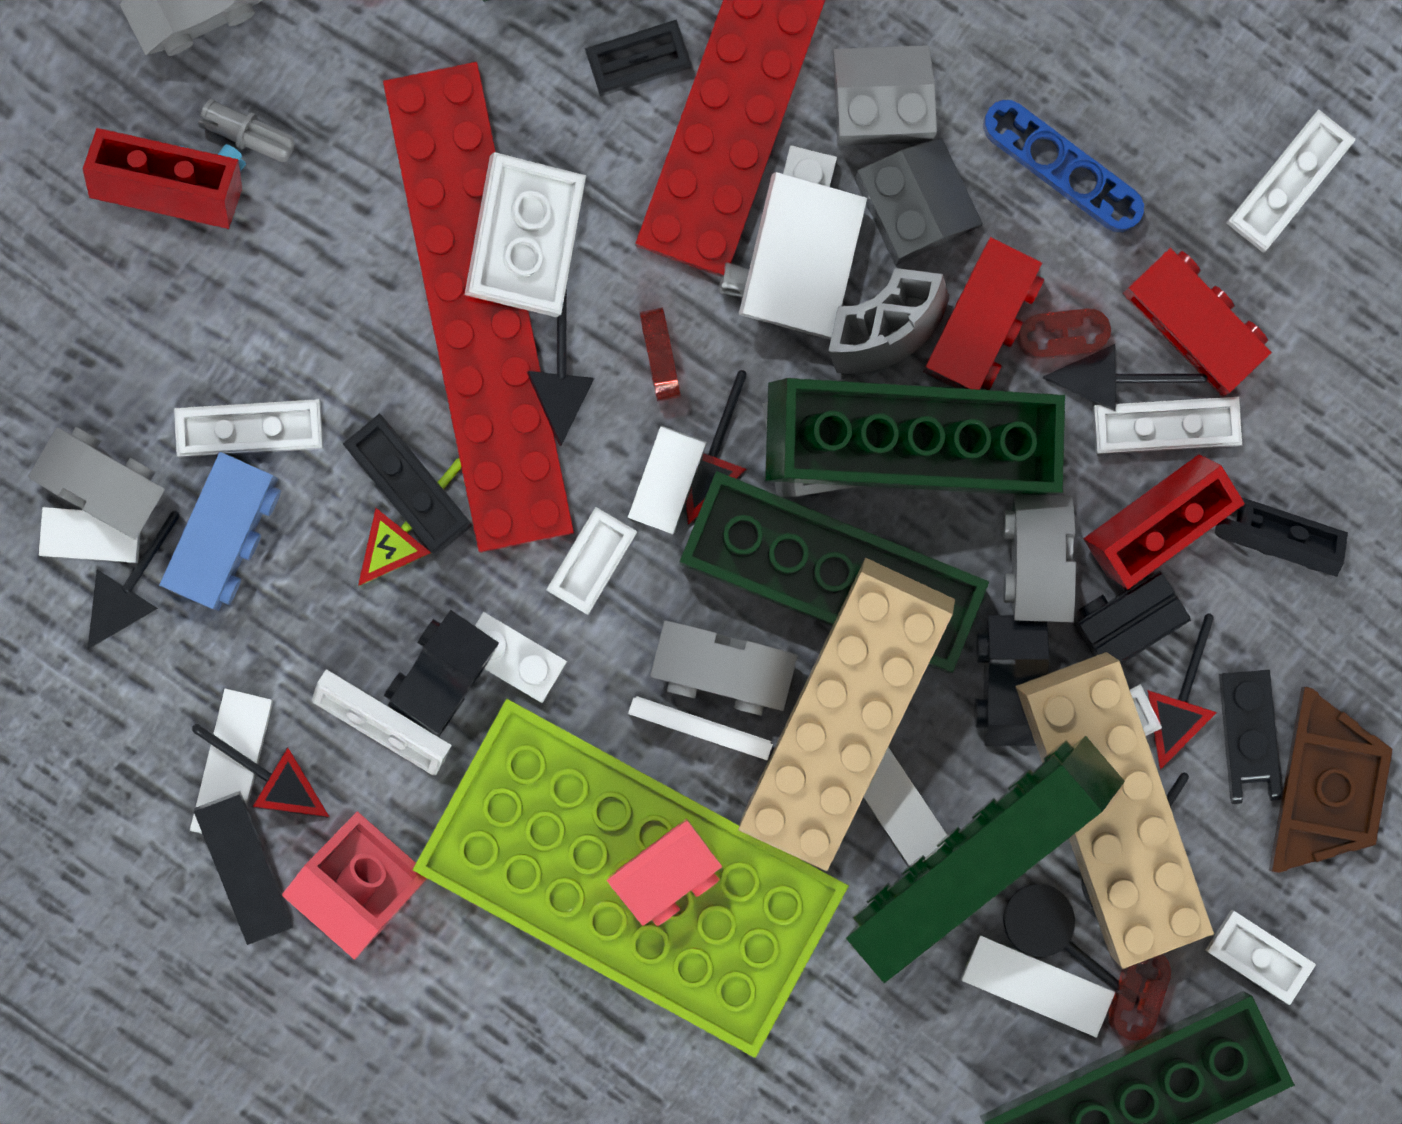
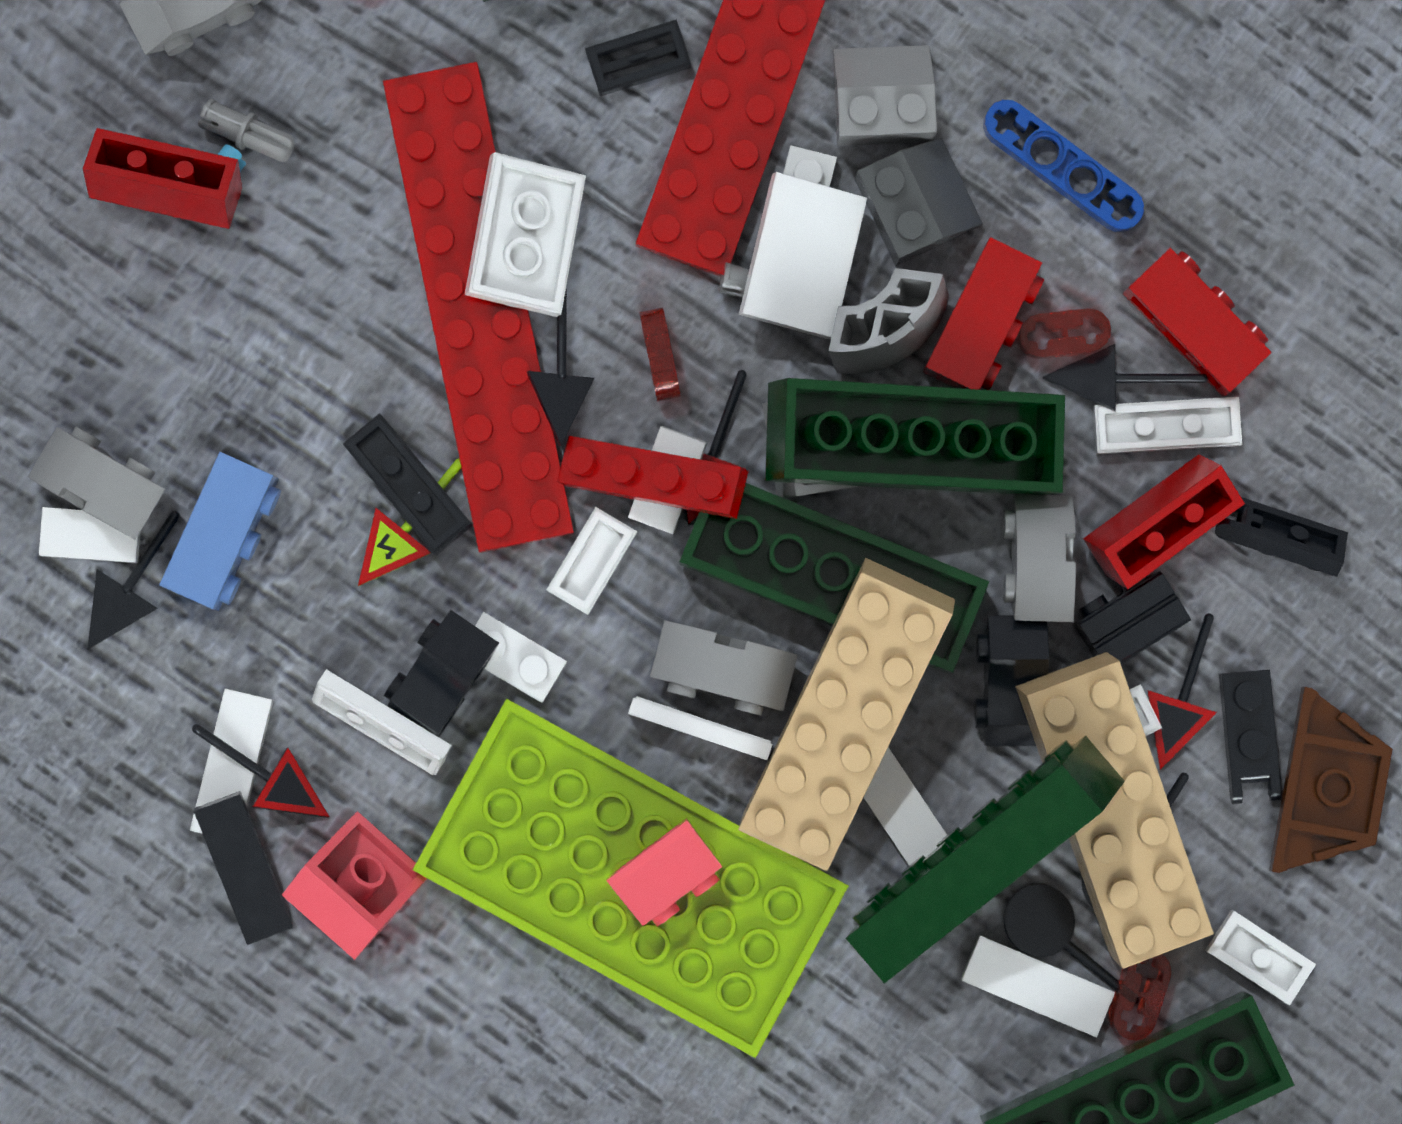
white tile [174,399,324,458] -> none
white tile [1226,109,1356,253] -> none
none -> red plate [557,436,749,519]

